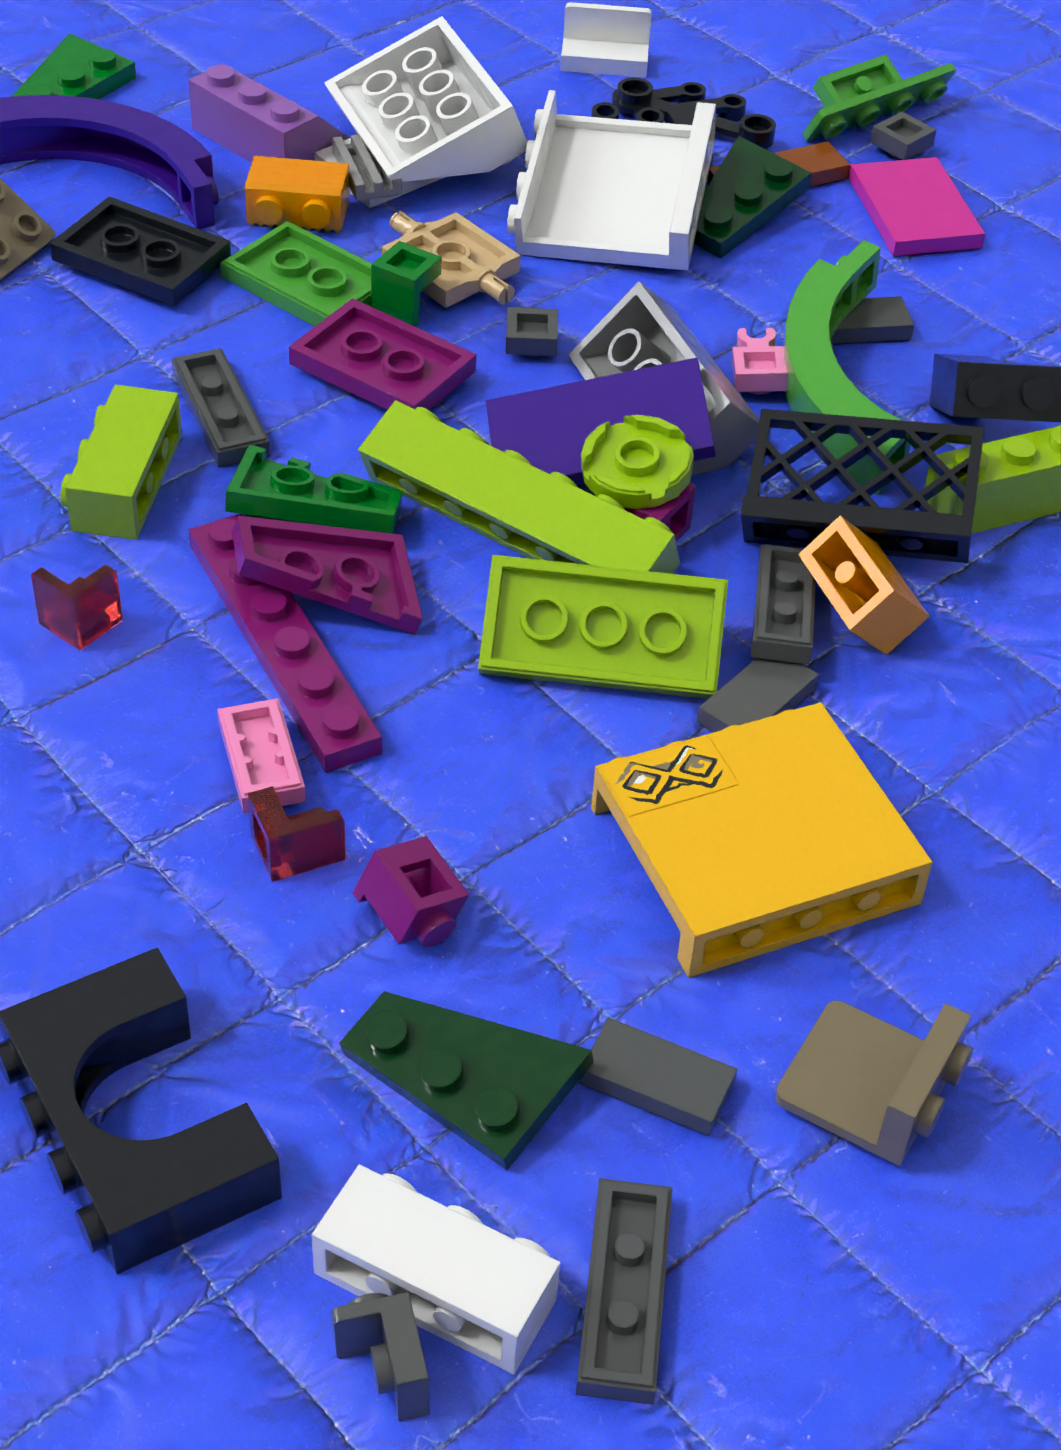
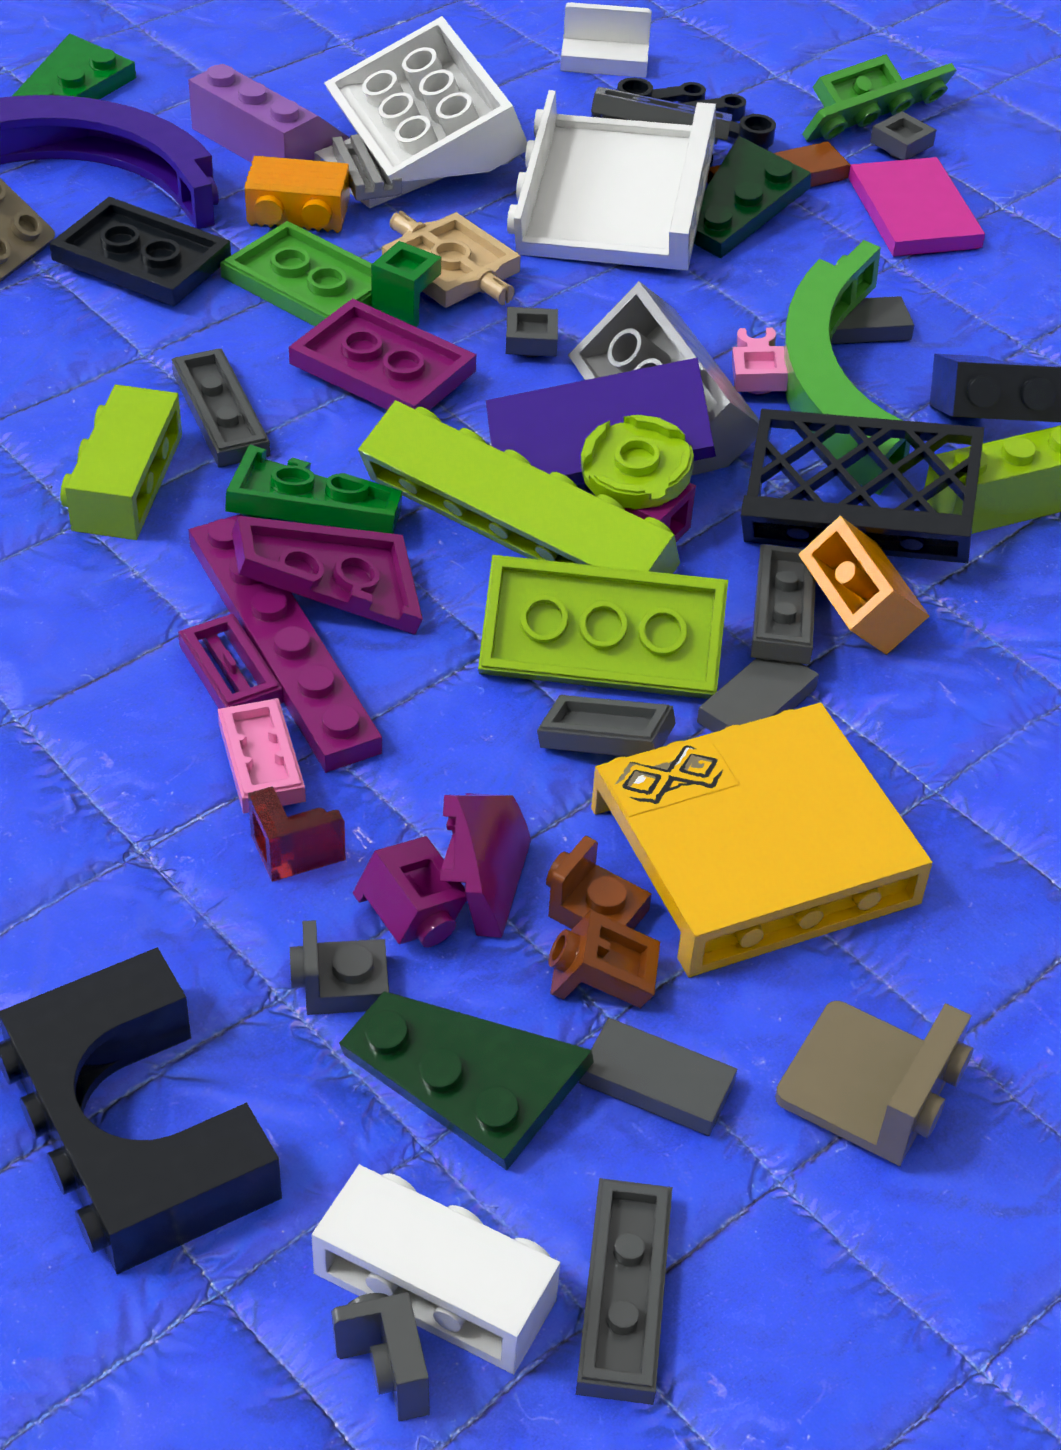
panel [31,565,123,651] -> none
none -> magenta tile [178,613,283,709]
none -> dark grey bracket [290,920,389,1015]
none -> magenta slope [440,793,531,938]
none -> dark grey tile [537,695,676,757]
none -> dark orange bracket [546,836,652,929]
none -> dark orange bracket [548,910,660,1008]
none -> dark grey plate [591,87,732,145]

